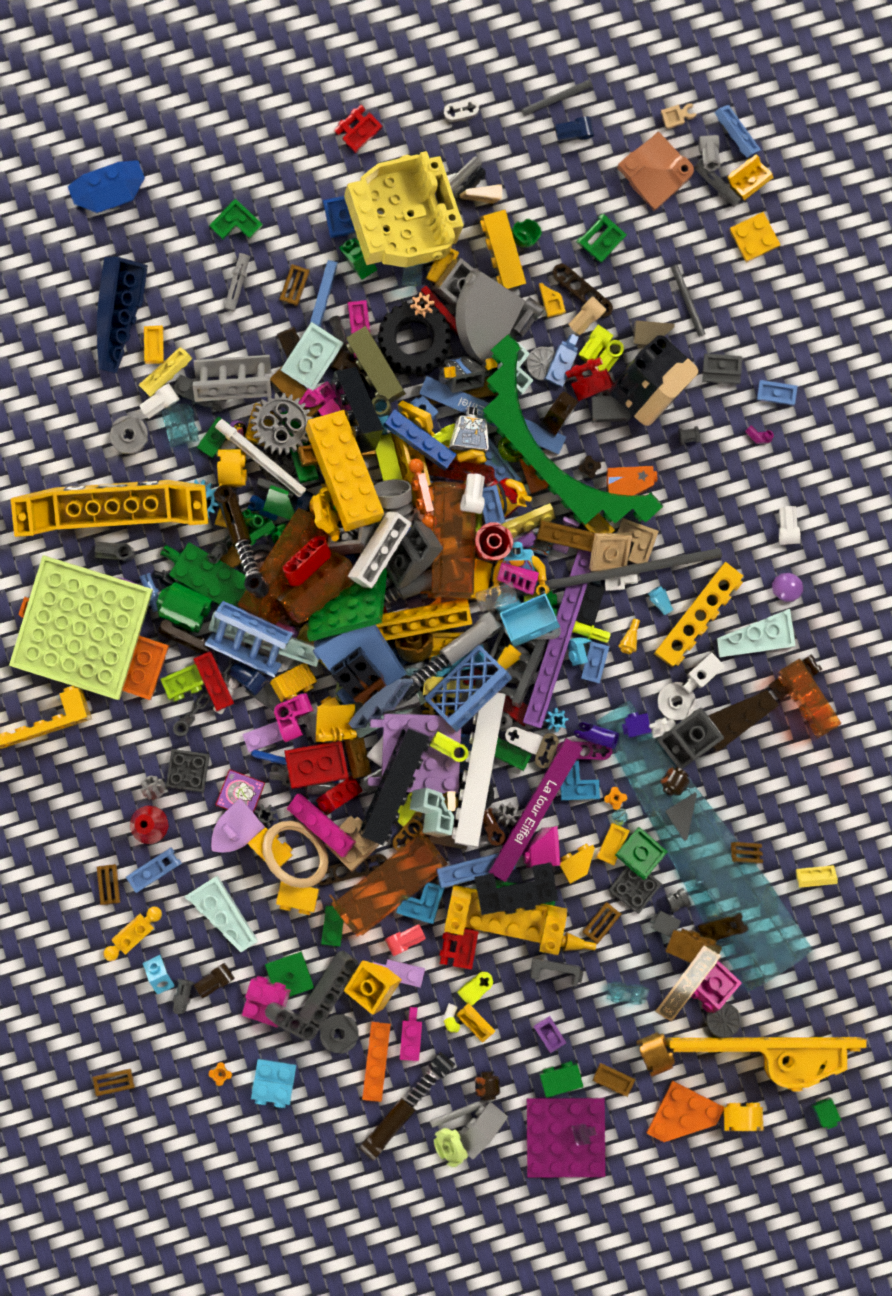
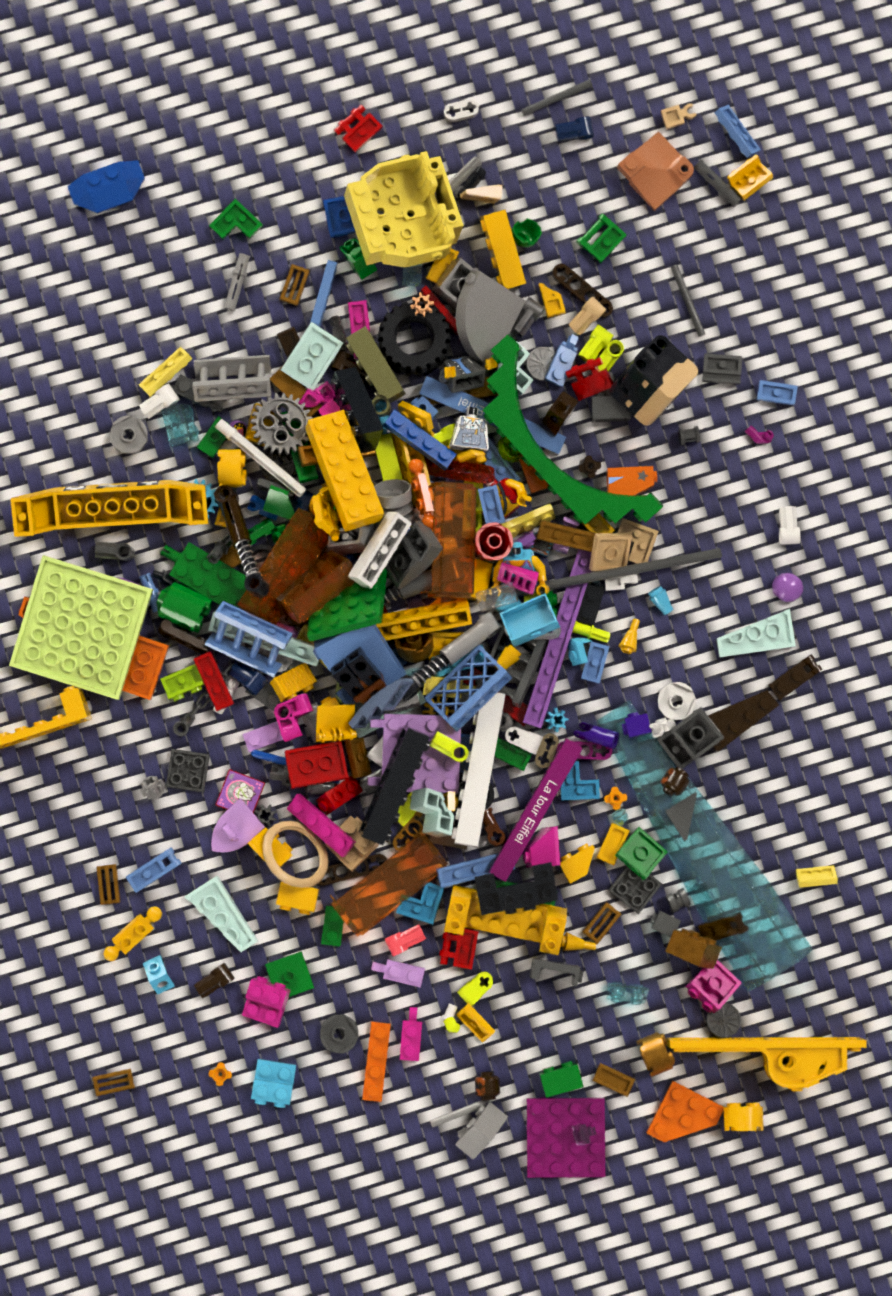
dark blue wedge [97,256,148,373] -> none
red cone [130,806,169,844] -> none
yellow tile [144,325,164,364] -> none
dark grey piece [173,978,195,1014] -> none
green arm [242,509,264,529] -> none
dark grey beam [265,951,358,1041] -> none
red beam [283,536,331,586] -> none
yellow slope [344,960,402,1015] -> none
piece [358,1051,455,1161] -> none
yellowish green plate [434,1128,468,1167] -> none
white piece [460,474,485,514] -> none
light grey gear [495,802,520,827] -> none
medium lavender slope [533,1016,567,1053] -> none
dark tan slope [633,321,675,349] -> none
yellow brick [653,562,743,668] -> none
sticker [655,946,721,1022] -> none
white torso [682,652,725,693] -> none
light grey piece [698,135,720,171] -> none
yellow plate [729,211,781,263] -> none
pearl gold tile [731,842,763,864] -> none
clear orange wedge [778,658,842,739] -> none
green brick [811,1097,841,1129] -> none

